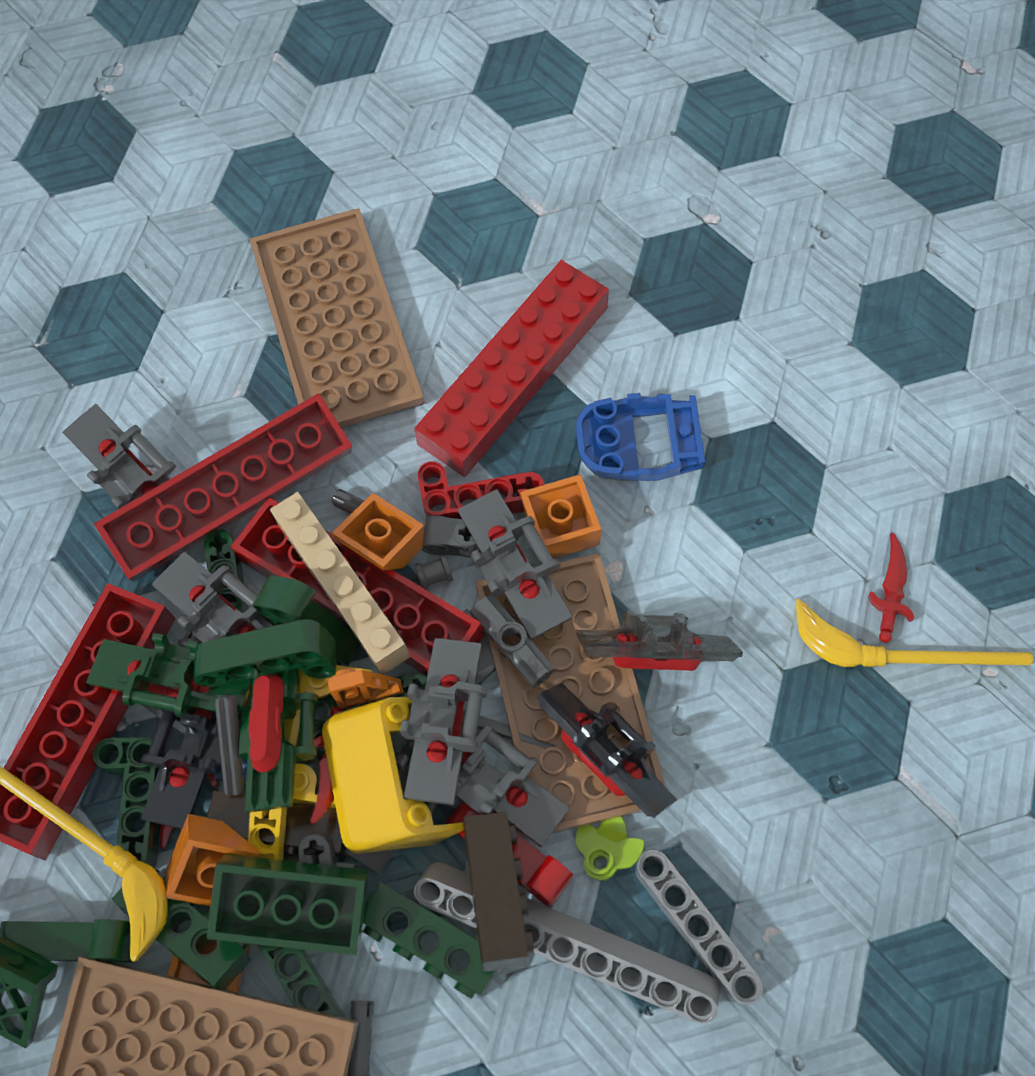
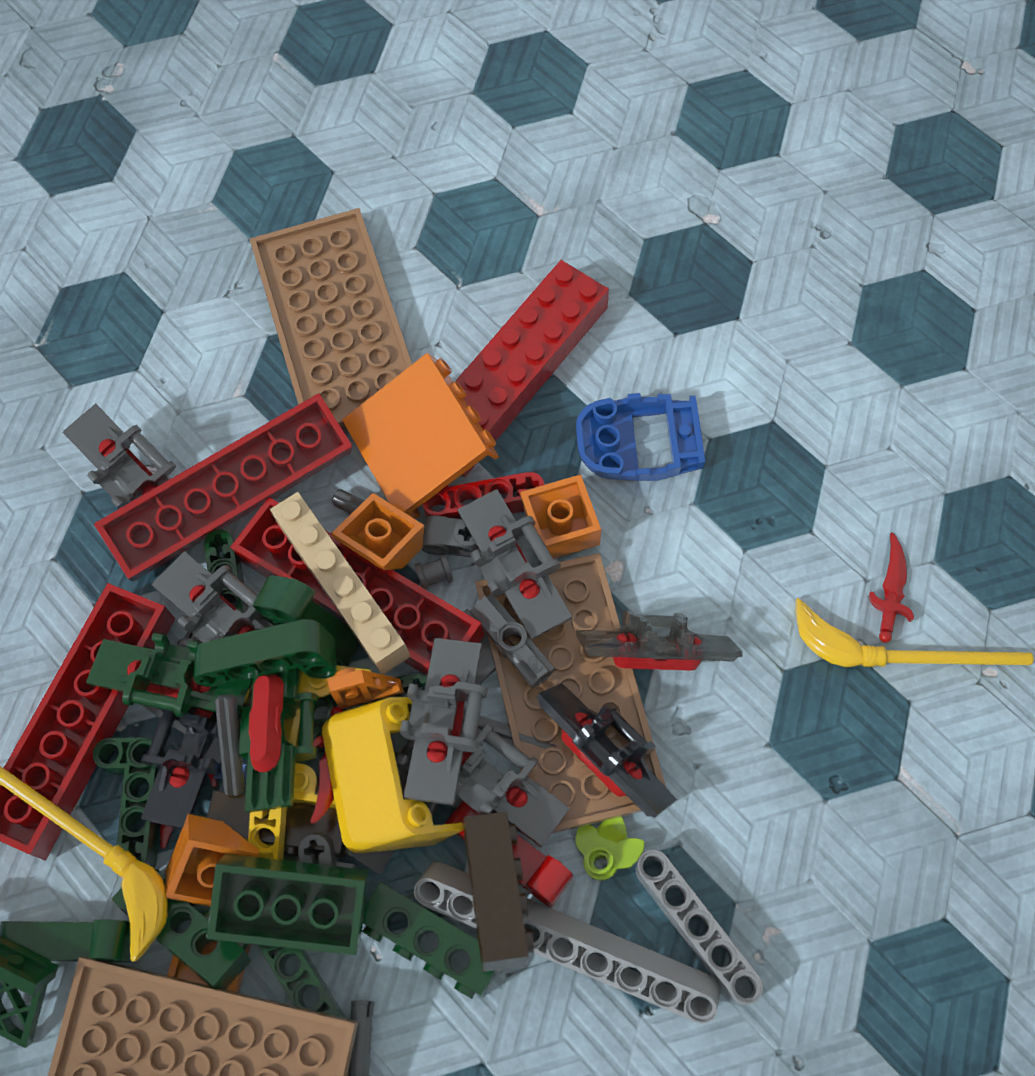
none -> orange panel [342,353,499,520]

